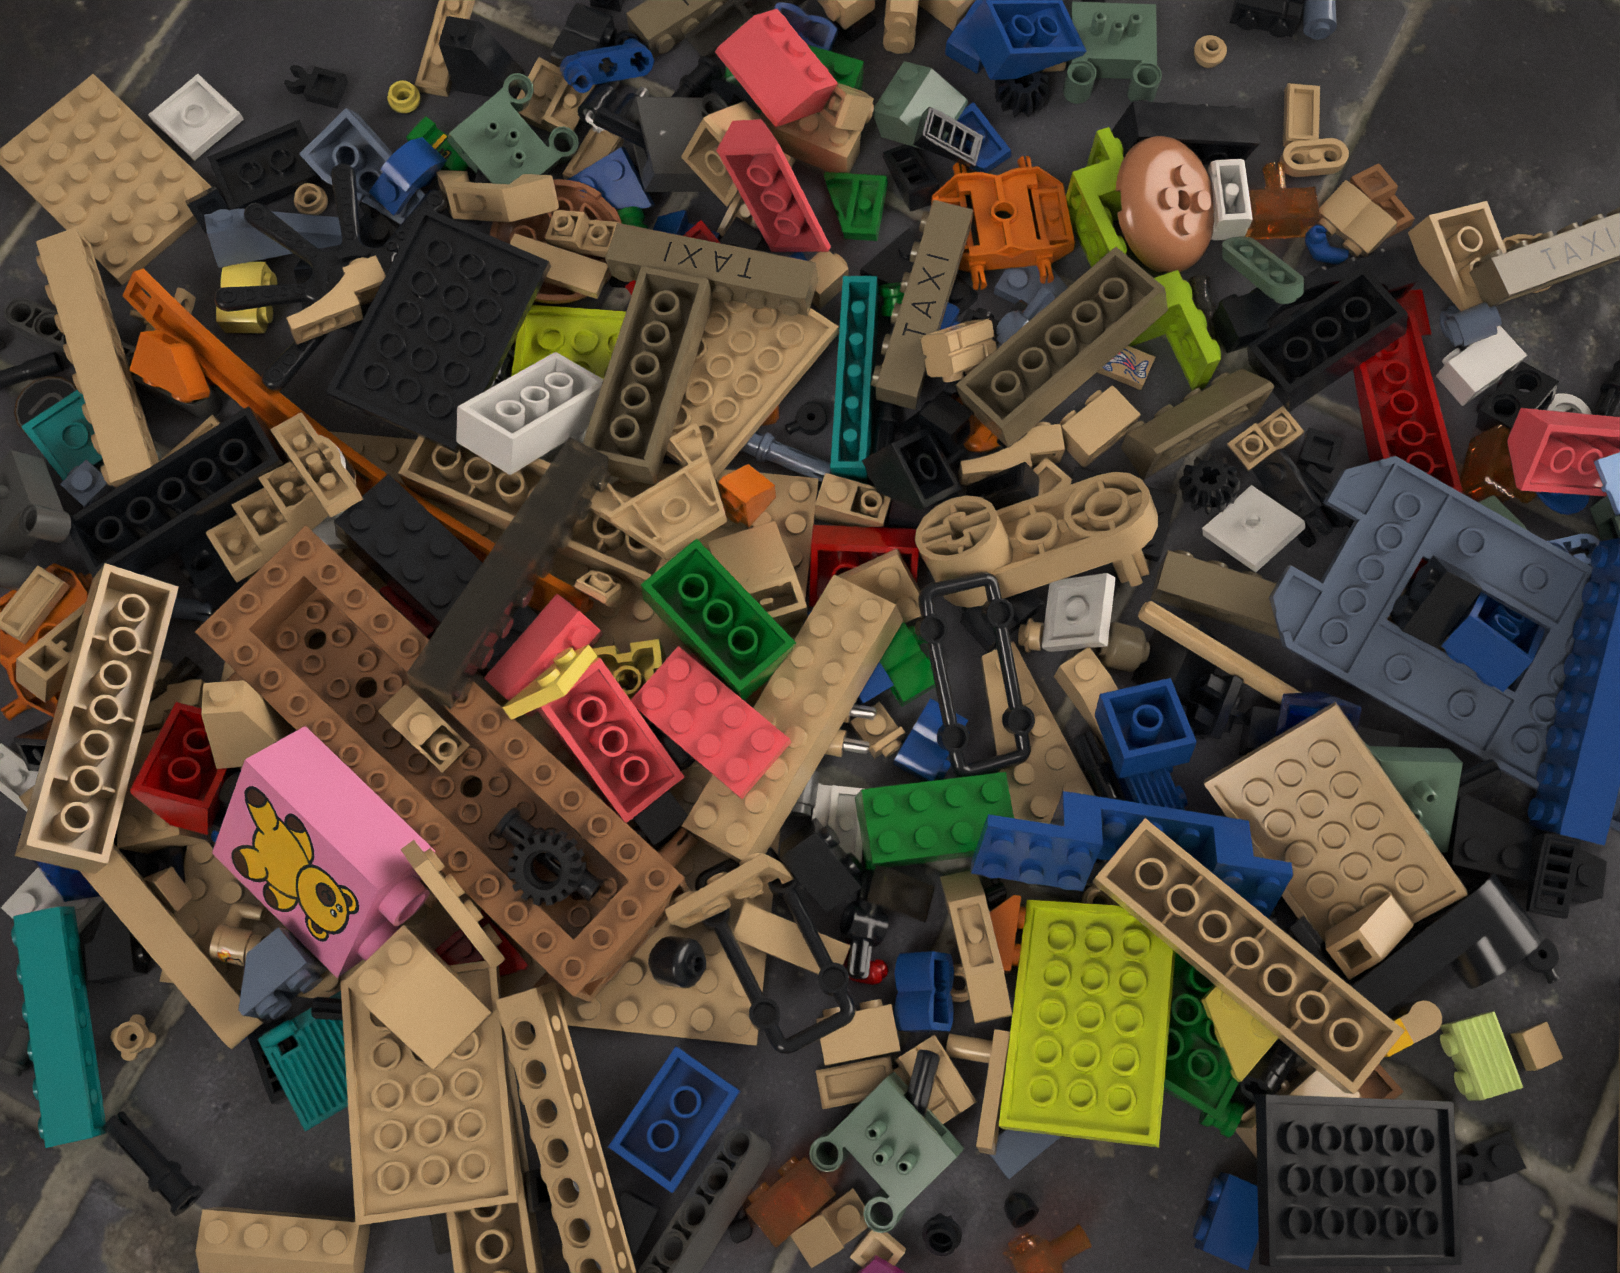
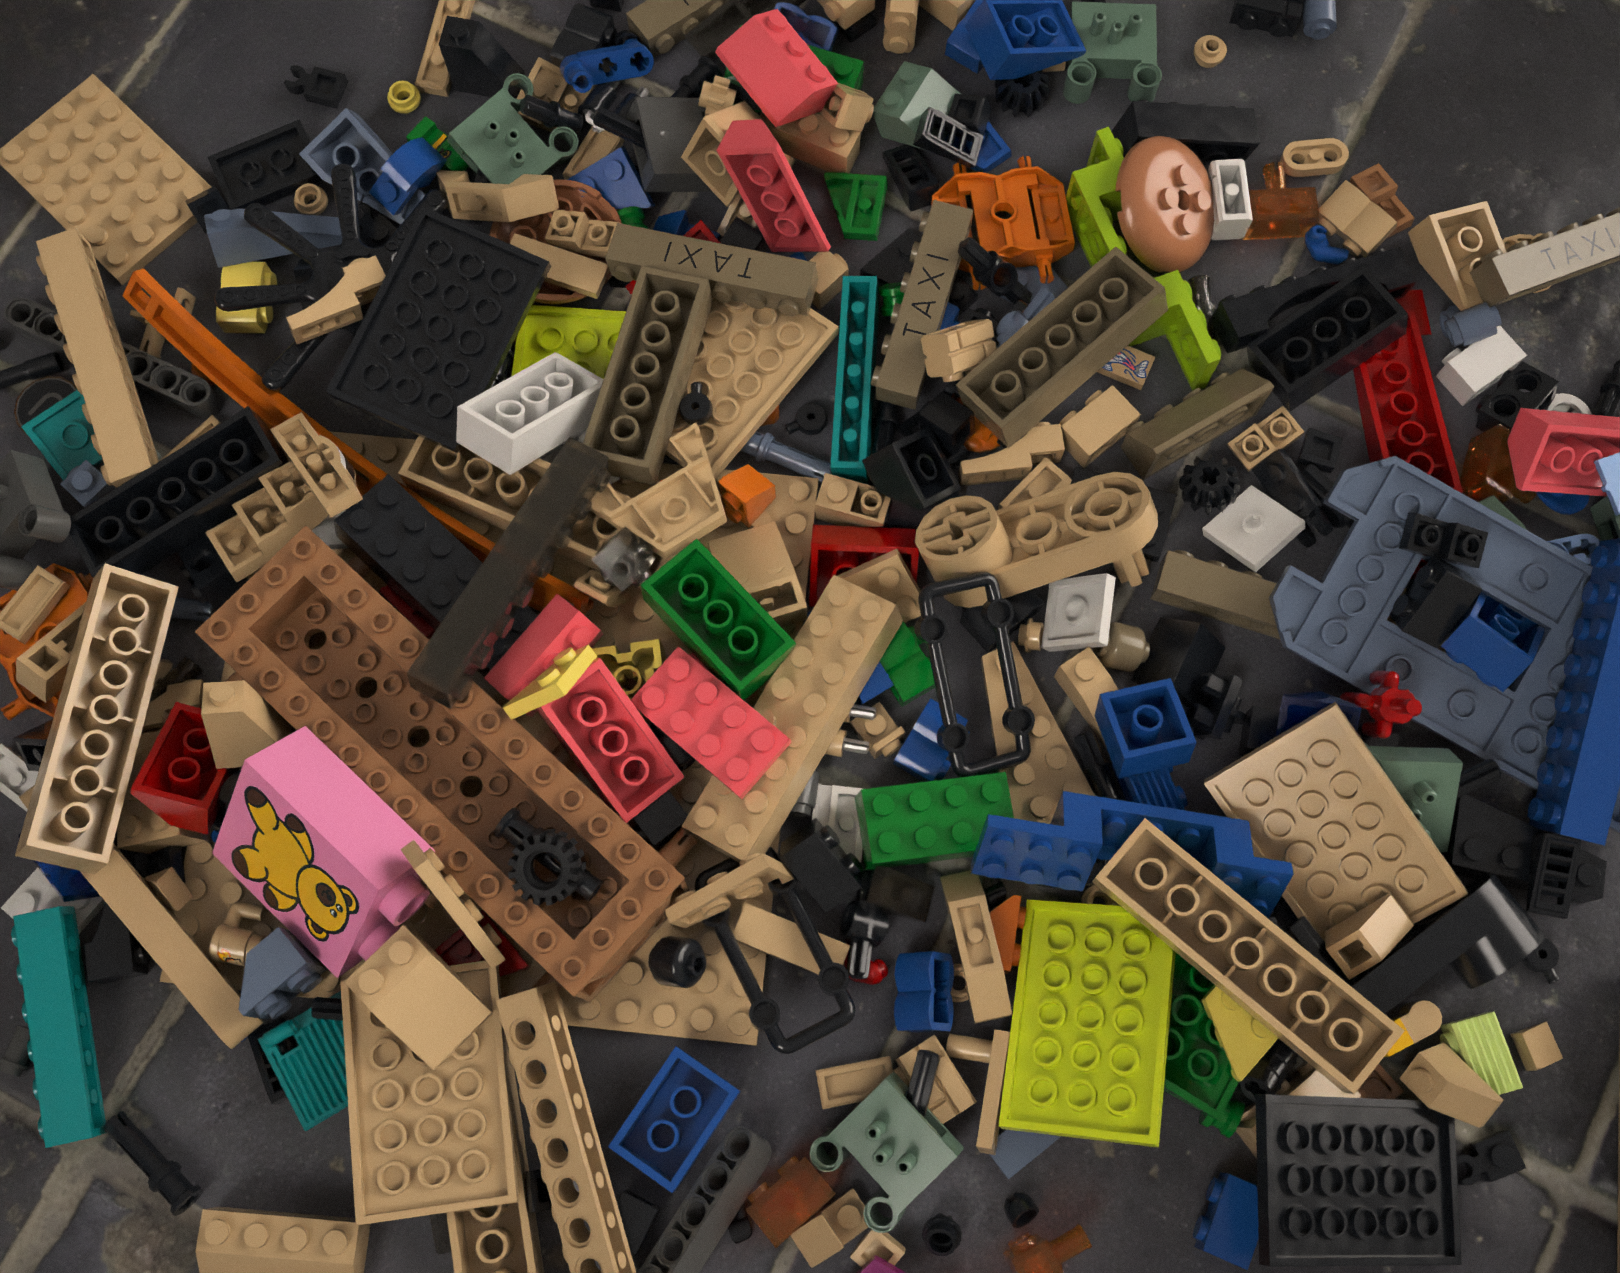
tan plate [110,1015,157,1061] -> none
orange slope [129,329,210,403] -> none
white plate [148,74,244,161] -> none
tan slope [378,684,470,773] -> none
tan brick [816,999,901,1066] -> none
black slope [966,462,1040,510] -> none
tan axle [1138,601,1324,717] -> none
sand green plate [1222,236,1304,304] -> none
tan tile [1283,83,1320,147] -> none
none -> black axle [520,95,583,134]
none -> clear smoke brick [591,526,655,592]
none -> black piece [679,382,713,426]
none -> tan gear [698,75,737,117]
none -> black slope [948,94,991,136]
none -> black axle [958,237,1032,305]
none -> red plant [1340,670,1422,739]
none -> black slope [1399,513,1488,568]
none -> tan slope [1399,1042,1504,1128]

